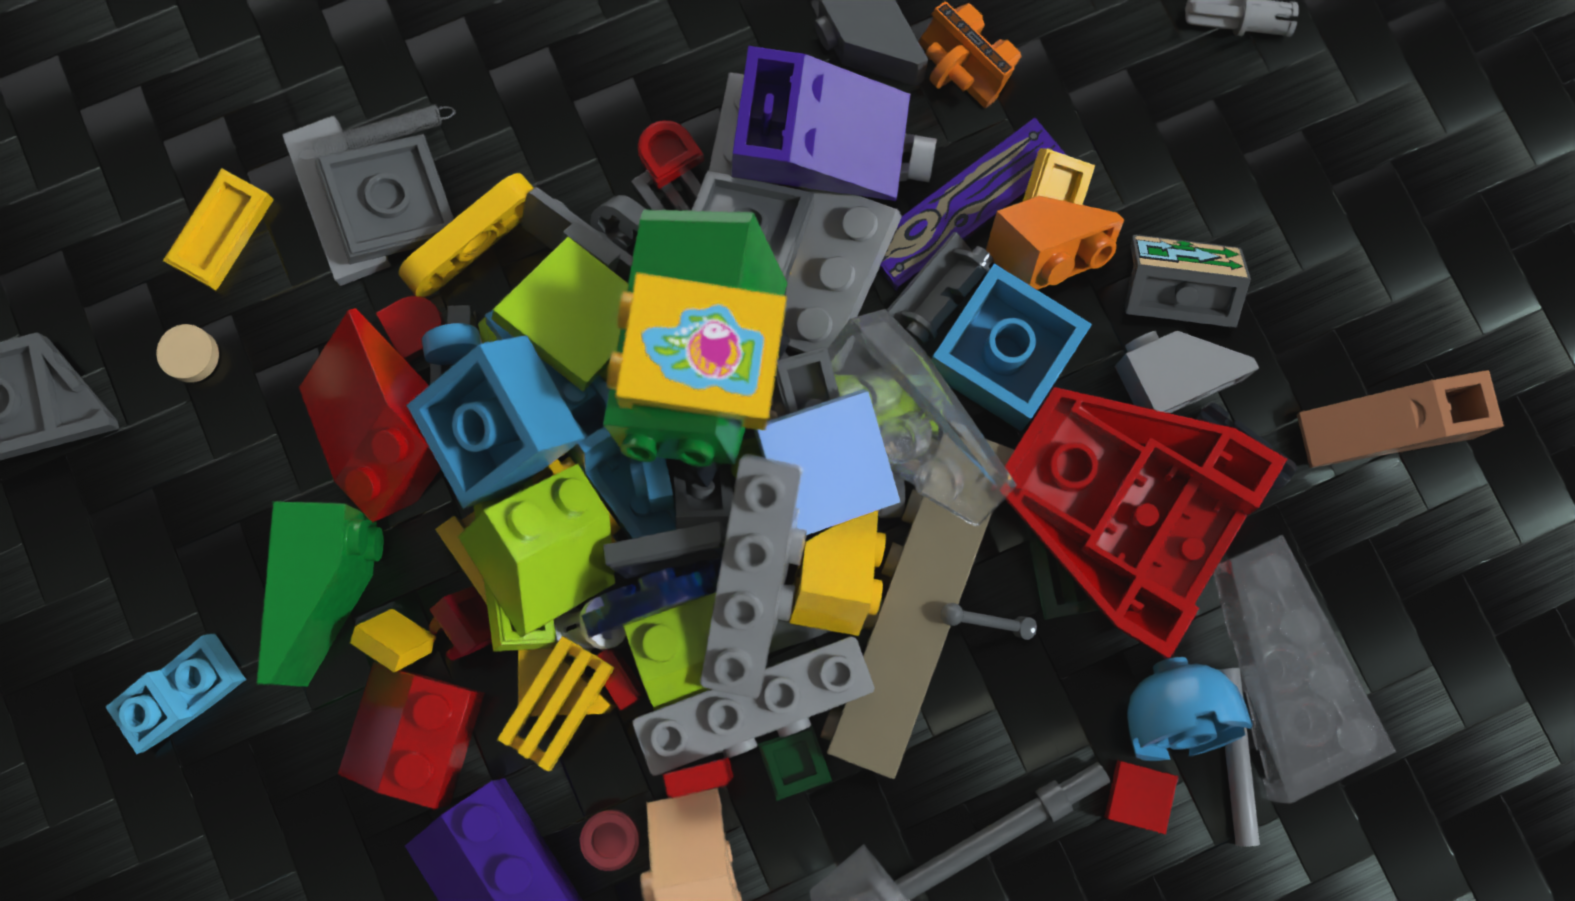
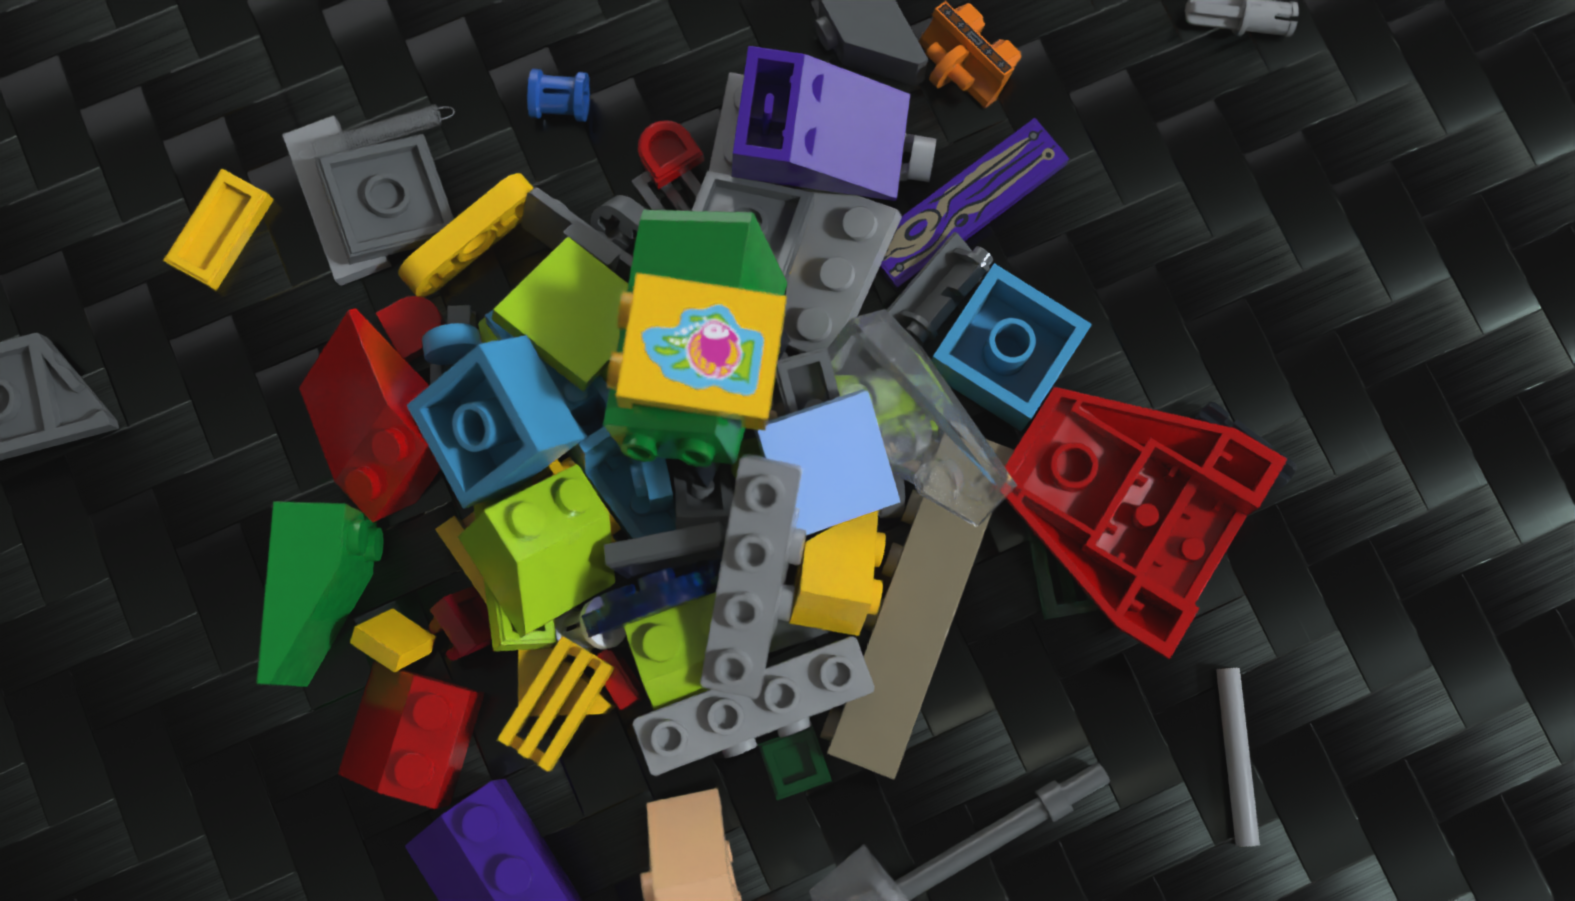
medium azure slope [106,634,246,754] -> none
tan tile [156,324,219,383] -> none
coral tile [580,809,641,871] -> none
red tile [663,758,733,798] -> none
dark grey hinge [940,603,1037,640] -> none
orange slope [986,196,1124,290] -> none
yellow tile [1023,149,1095,205] -> none
red tile [1104,761,1178,834] -> none
light grey slope [1115,331,1259,413] -> none
dark grey panel [1124,235,1251,328] -> none
dark azure cylinder [1127,657,1253,761] -> none
clear wedge [1214,535,1396,804] -> none
nougat slope [1297,370,1504,468] -> none
none -> blue bush [527,69,590,122]

